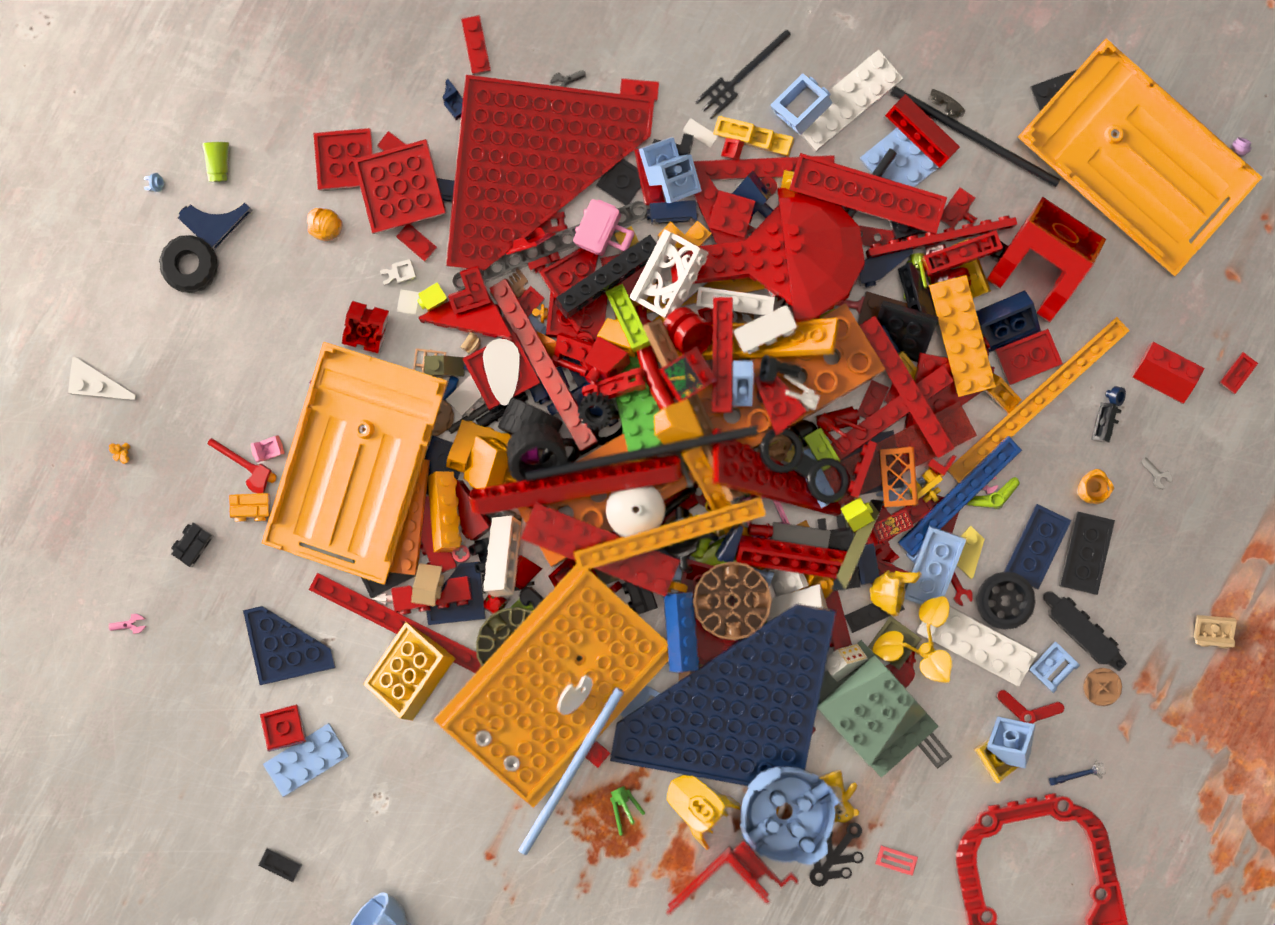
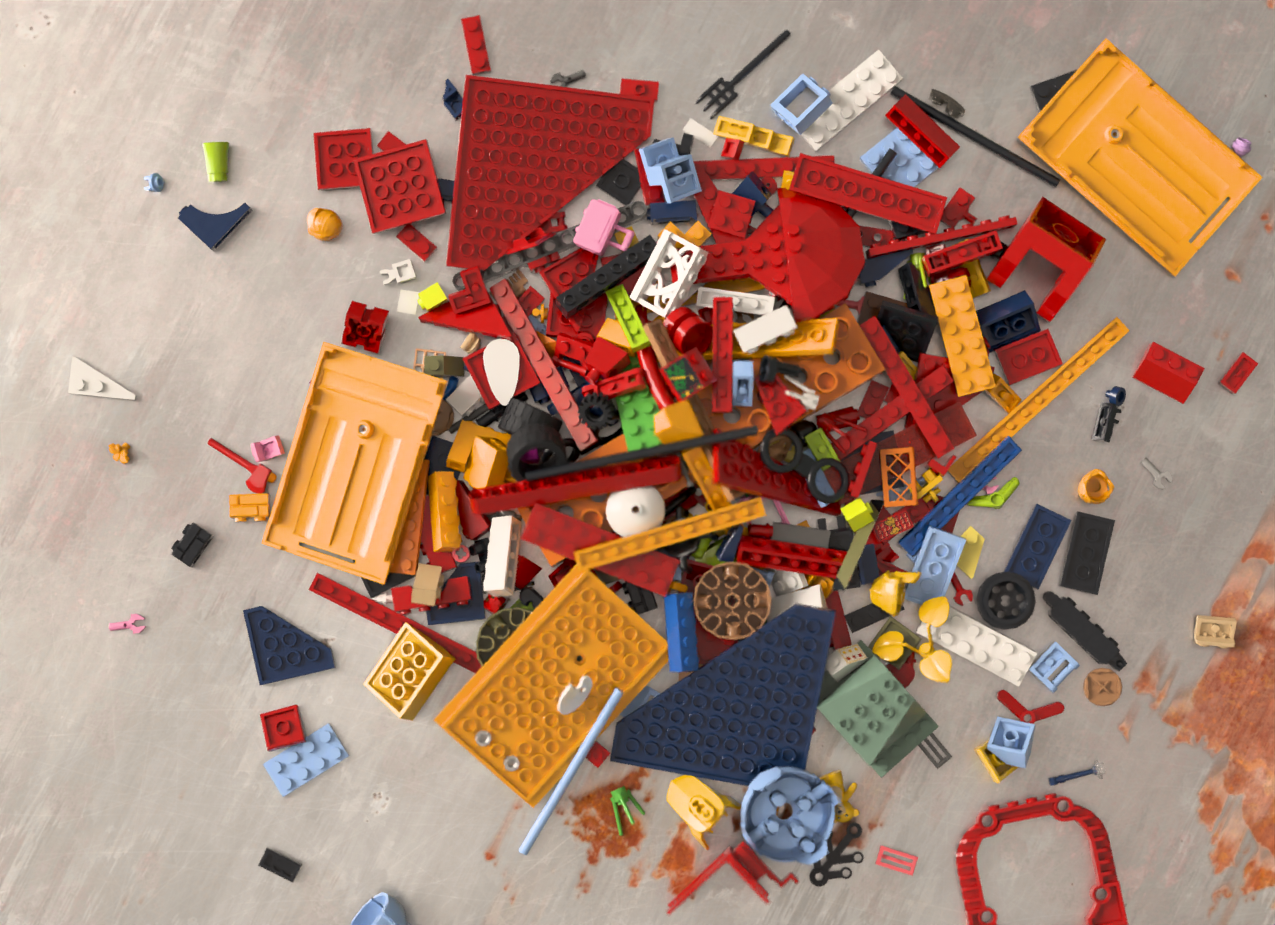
black tyre [159,235,218,293] -> none

